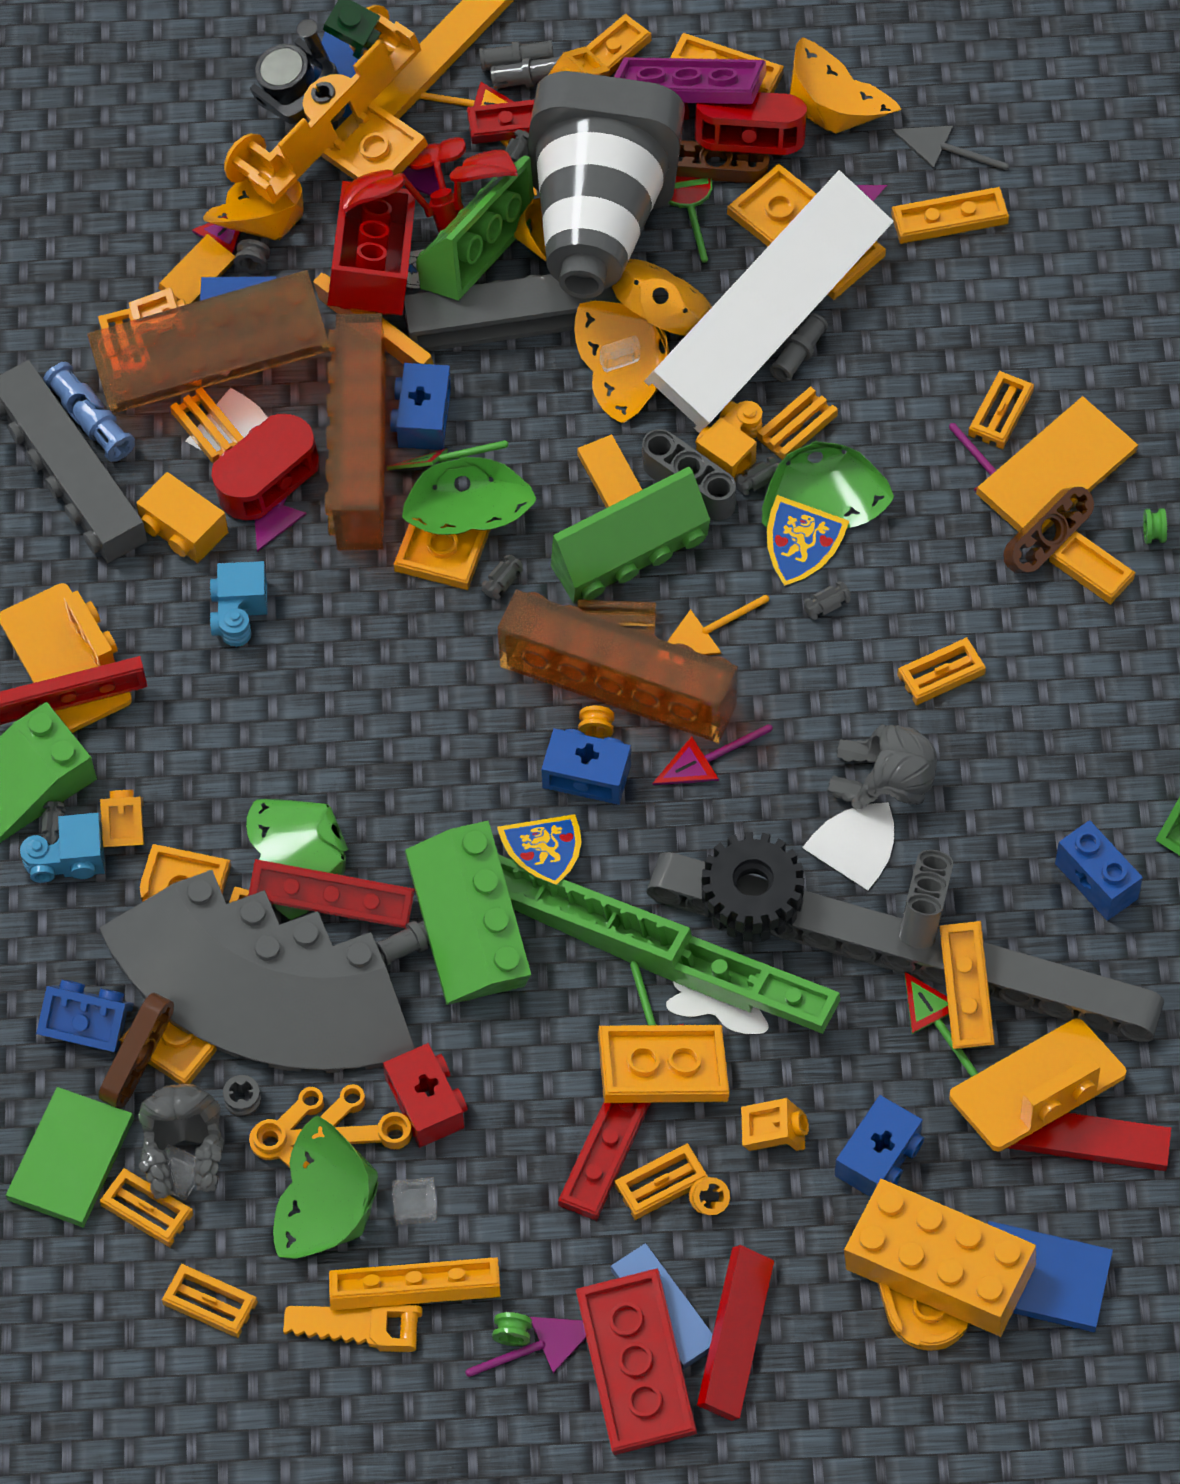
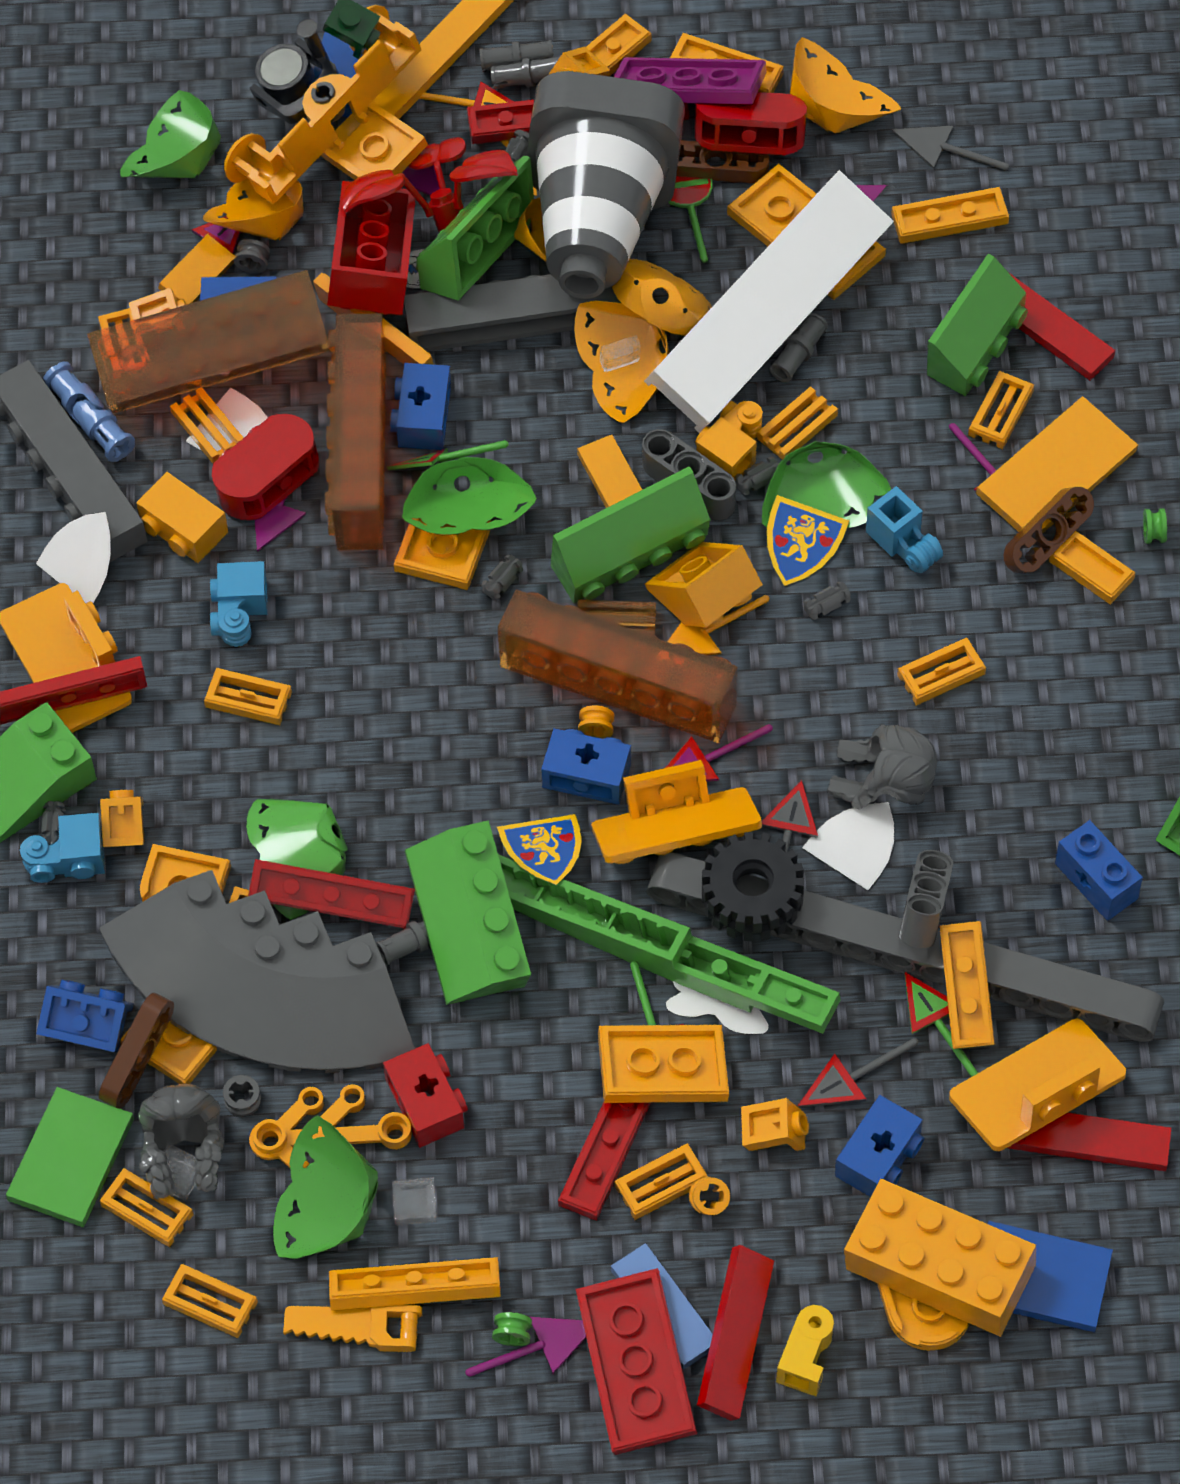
none -> white sticker [36,512,111,603]
none -> bright green piece [120,90,221,178]
none -> light orange tile [204,668,292,726]
none -> light orange bracket [591,760,762,864]
none -> light orange slope [645,542,763,629]
none -> piece [762,780,818,853]
none -> yellow leg [776,1305,834,1397]
none -> piece [797,1038,919,1108]
none -> dark azure brick [866,486,943,573]
none -> bright green slope [927,254,1028,397]
none -> red tile [1008,272,1115,381]

